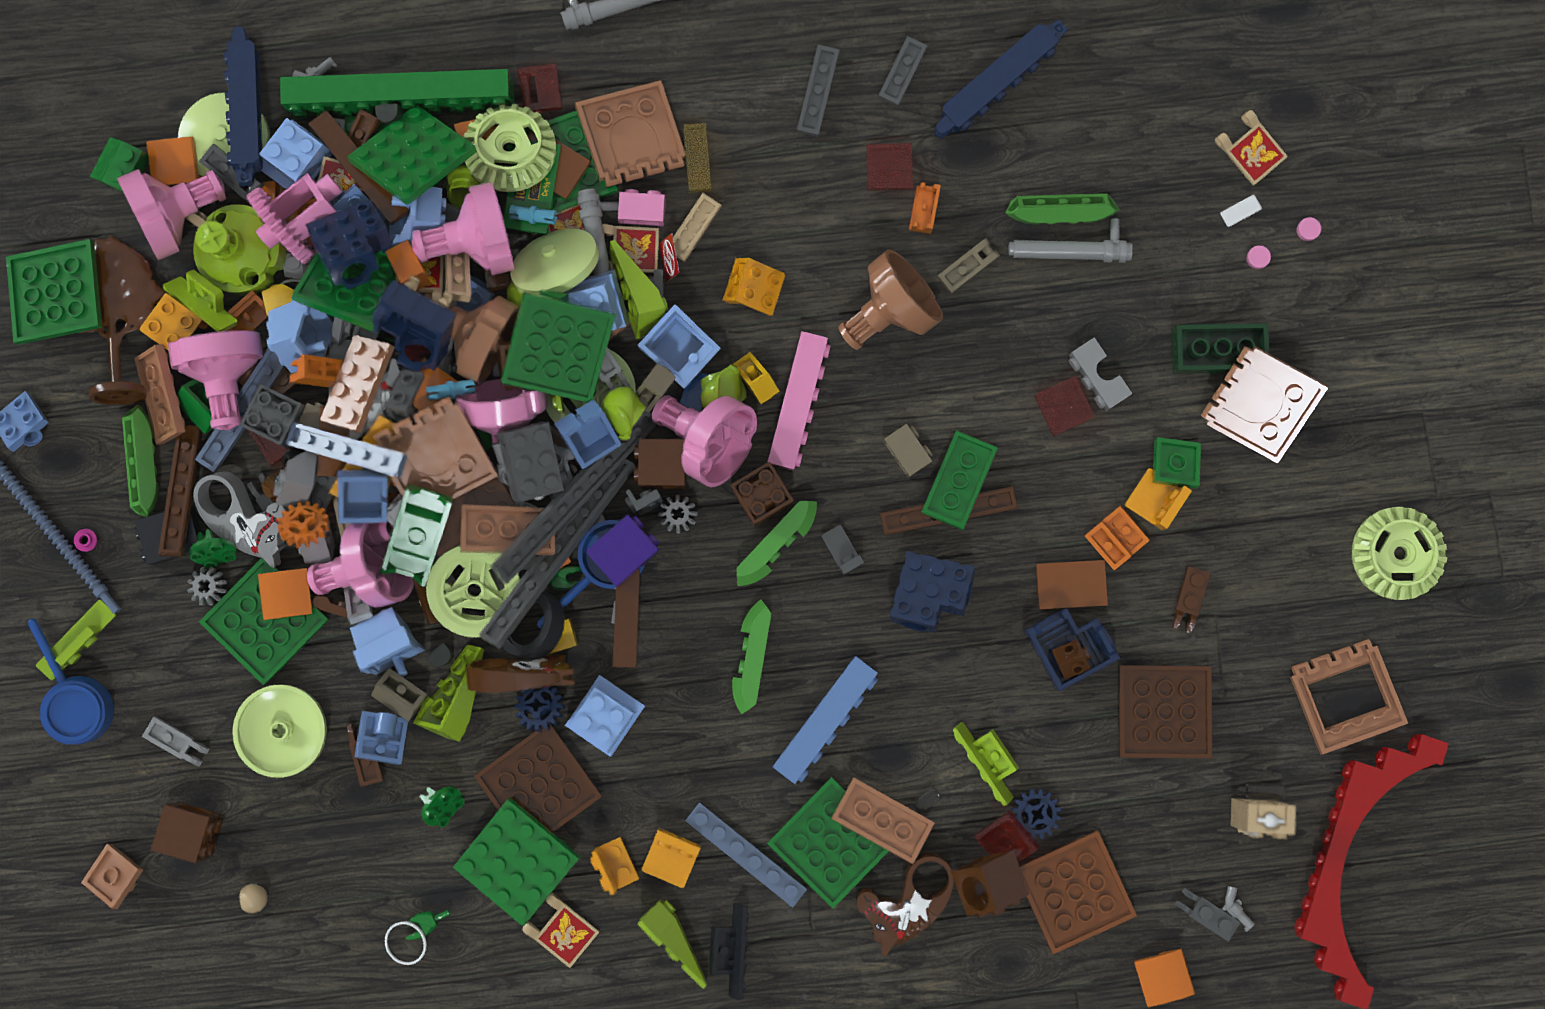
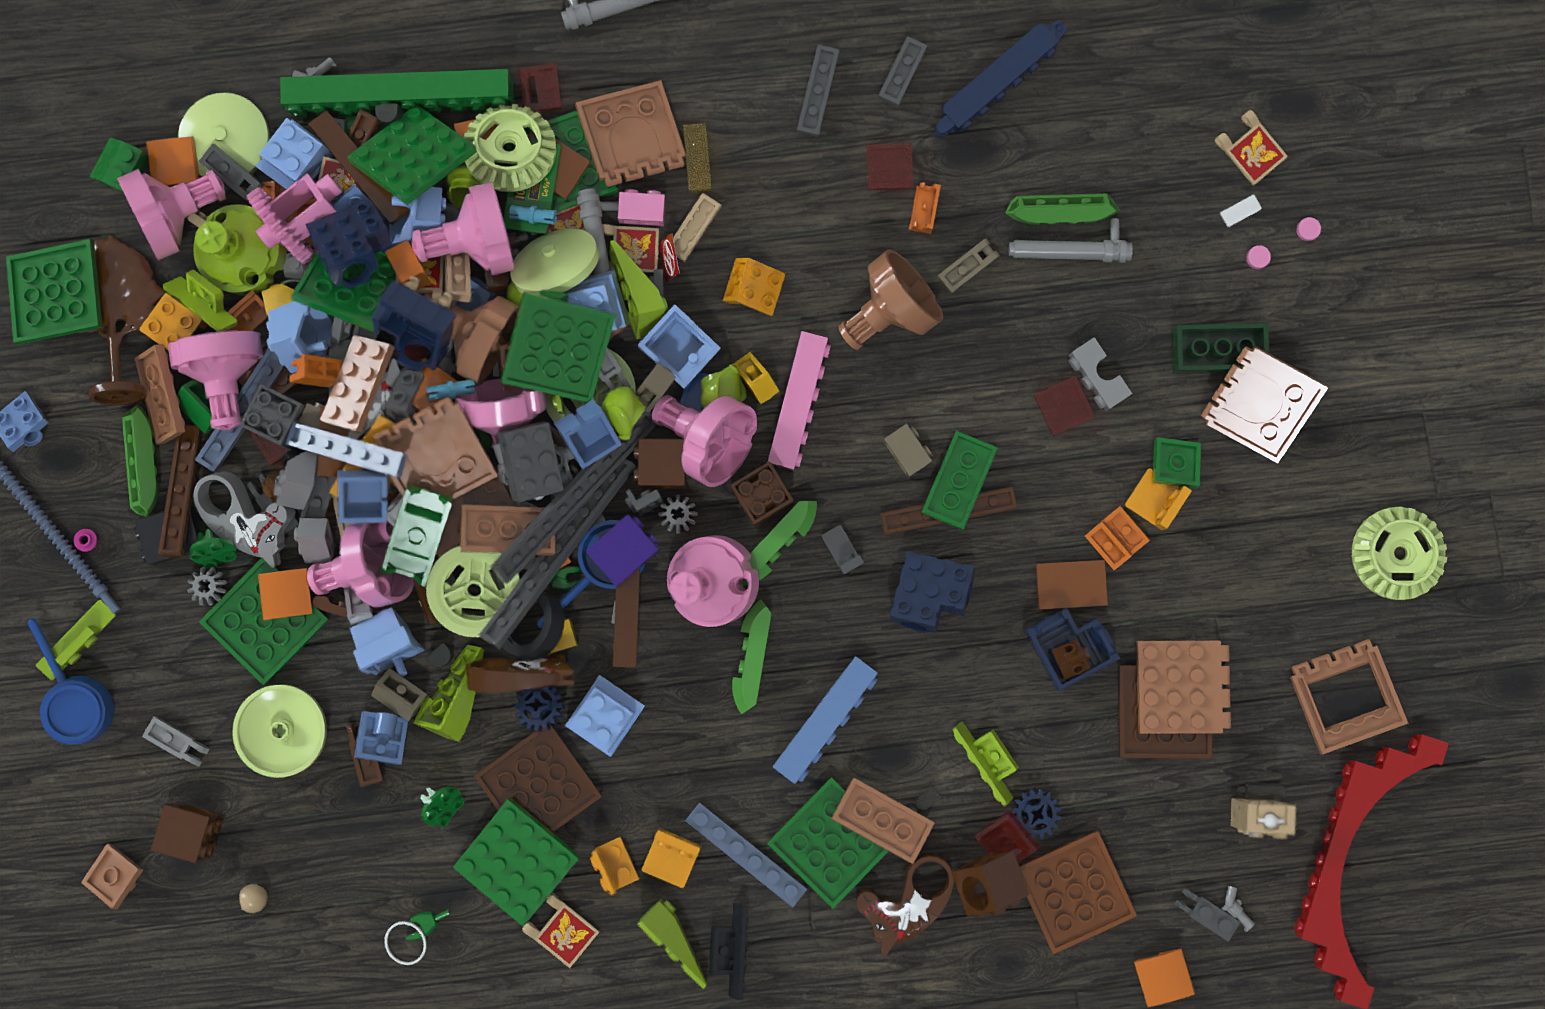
dark blue hinge [224,26,263,186] -> none
orange gear [277,501,330,548] -> none
reddish brown hinge [1172,566,1211,633] -> none
none -> bright pink piece [667,535,759,627]
none -> nougat hinge [1136,641,1231,734]

